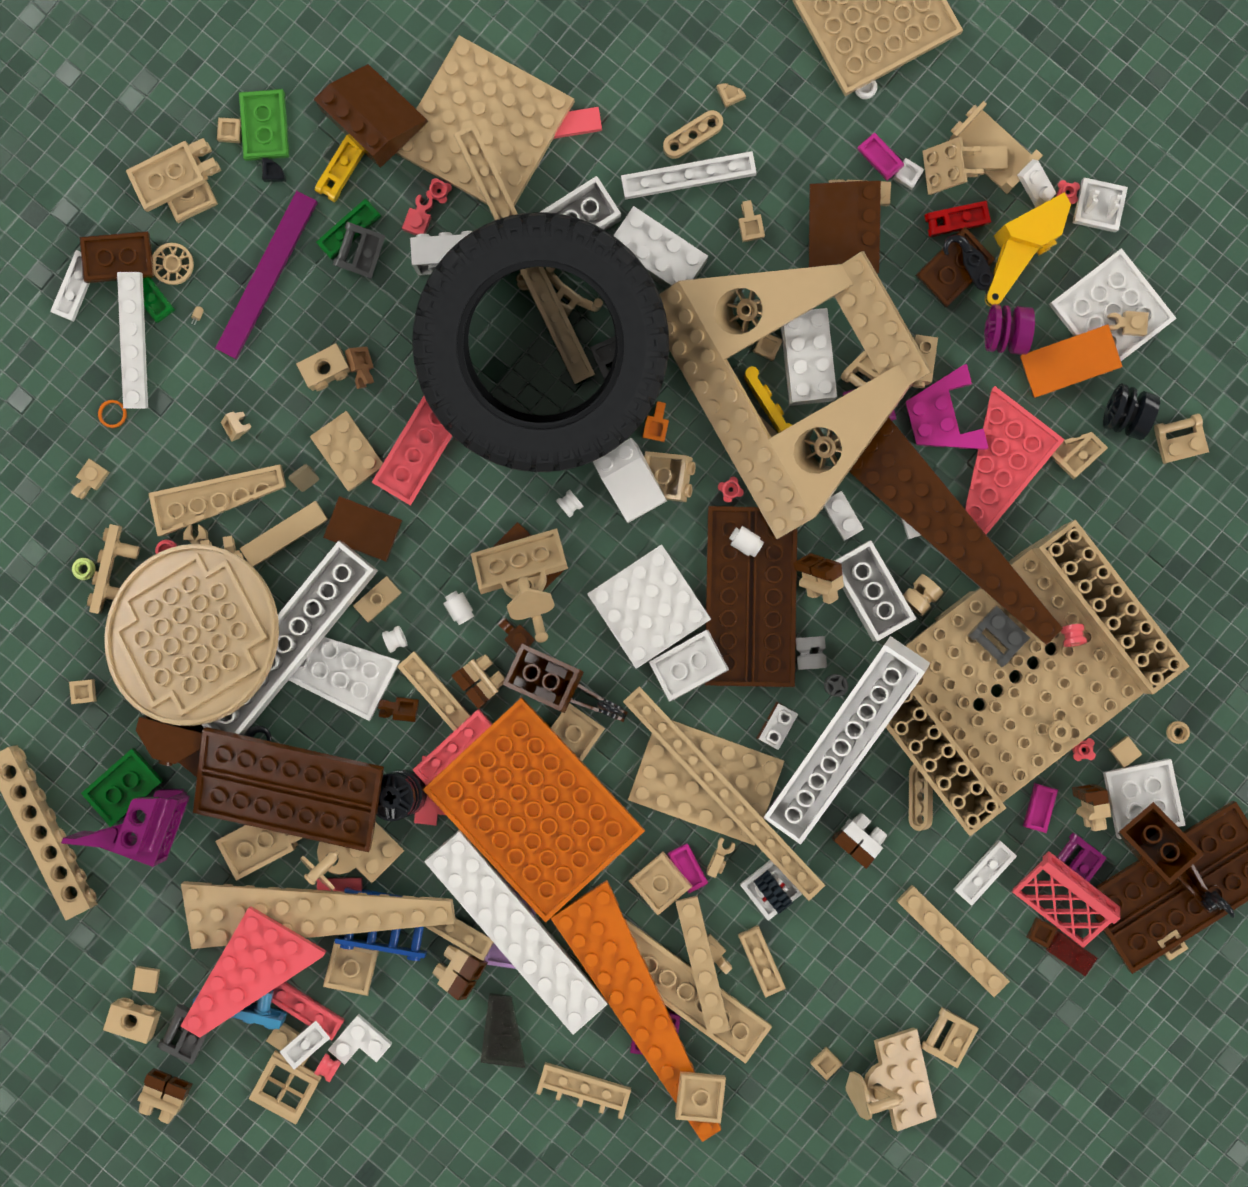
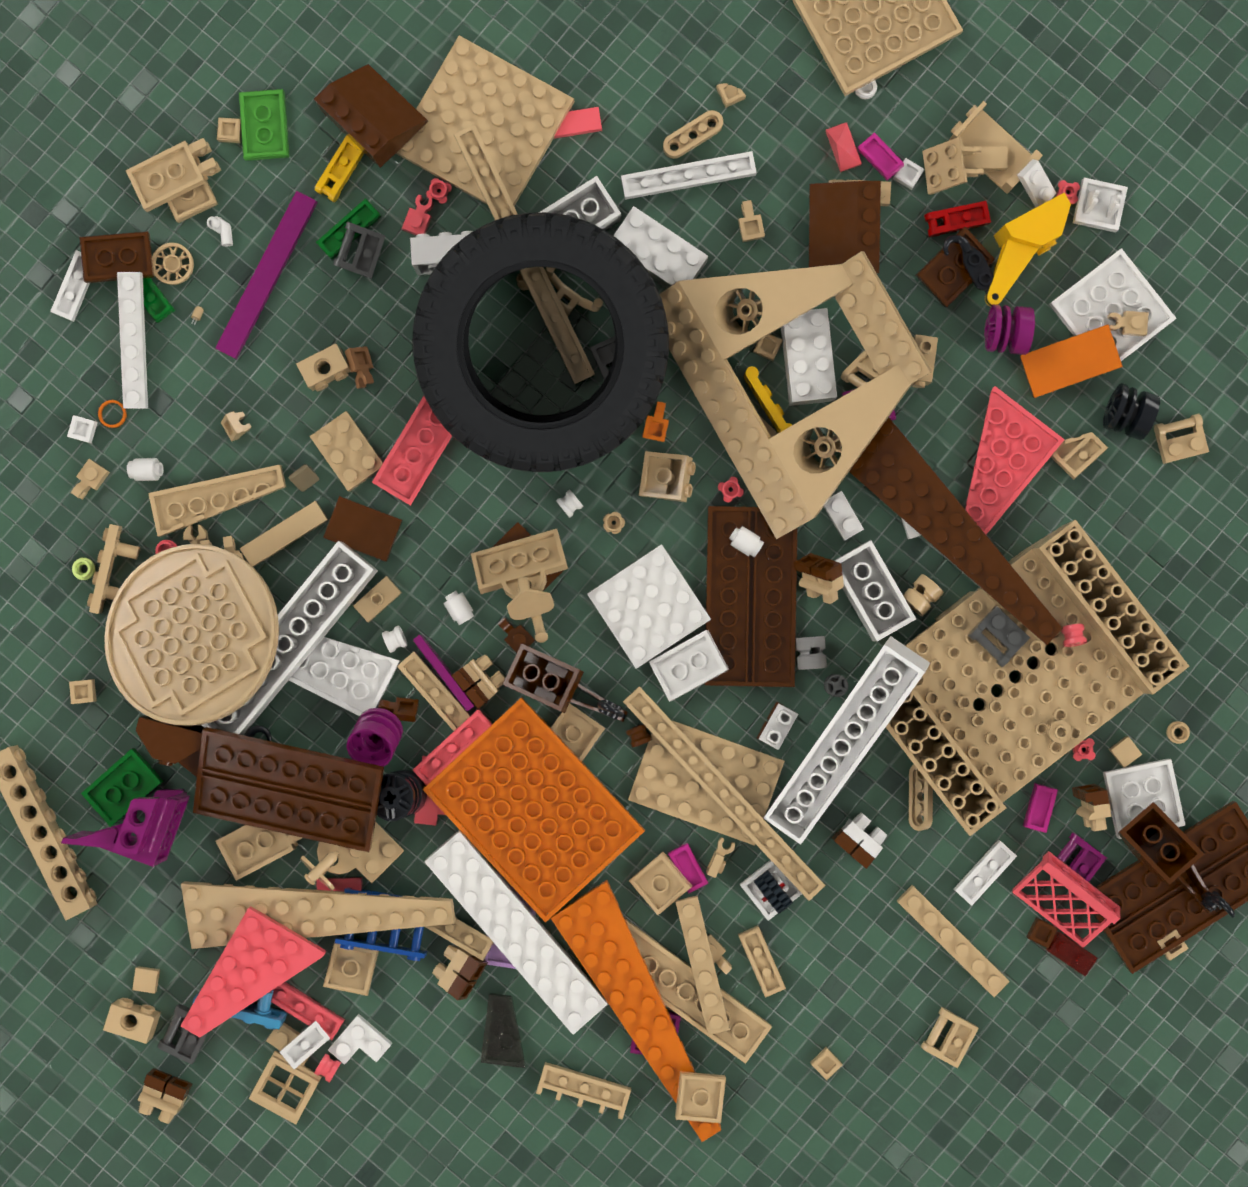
black tile [262,158,286,182] -> none
white slope [593,438,667,523] -> none
tan plate [846,1028,937,1131] -> none
dark pink wing [906,364,988,450] -> none
none -> white plate [67,415,98,444]
none -> white brick [127,458,164,481]
none -> white arm [207,216,233,247]
none -> magenta wheel [346,708,403,767]
none -> magenta tile [413,634,475,711]
none -> tan plate [603,512,625,534]
none -> reddish brown wheel [625,724,652,748]
none -> coral slope [826,122,862,172]

